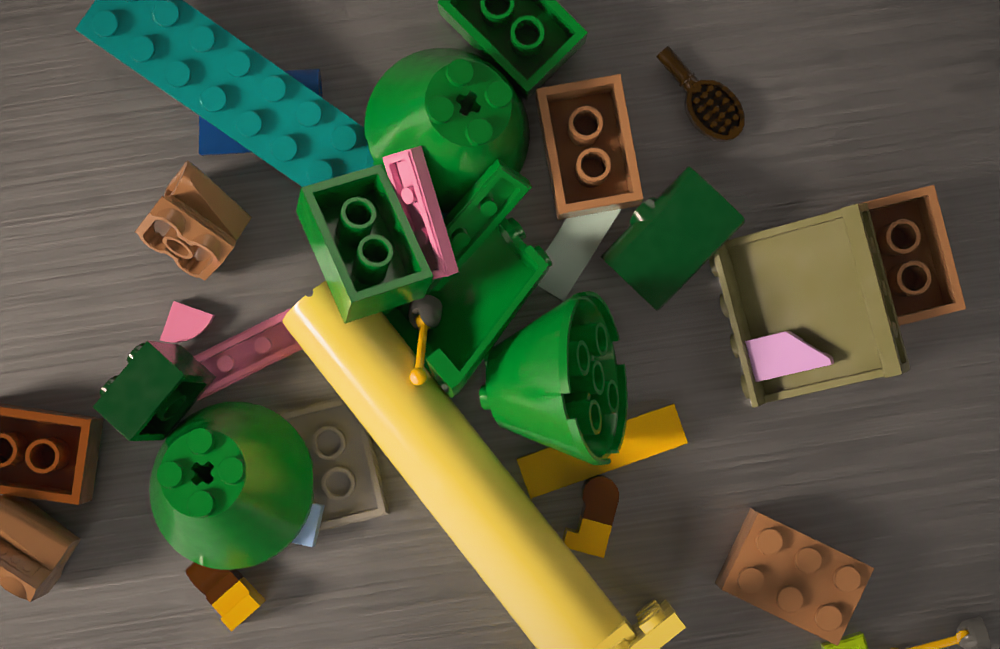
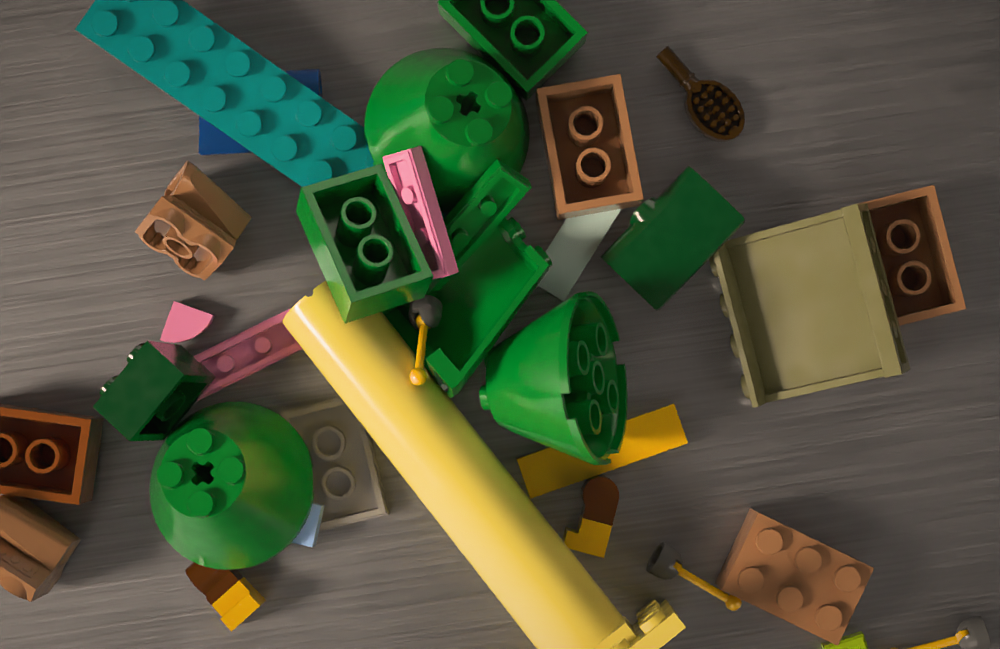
lavender tile [745,330,834,382] -> none
none -> hinge [646,542,742,611]

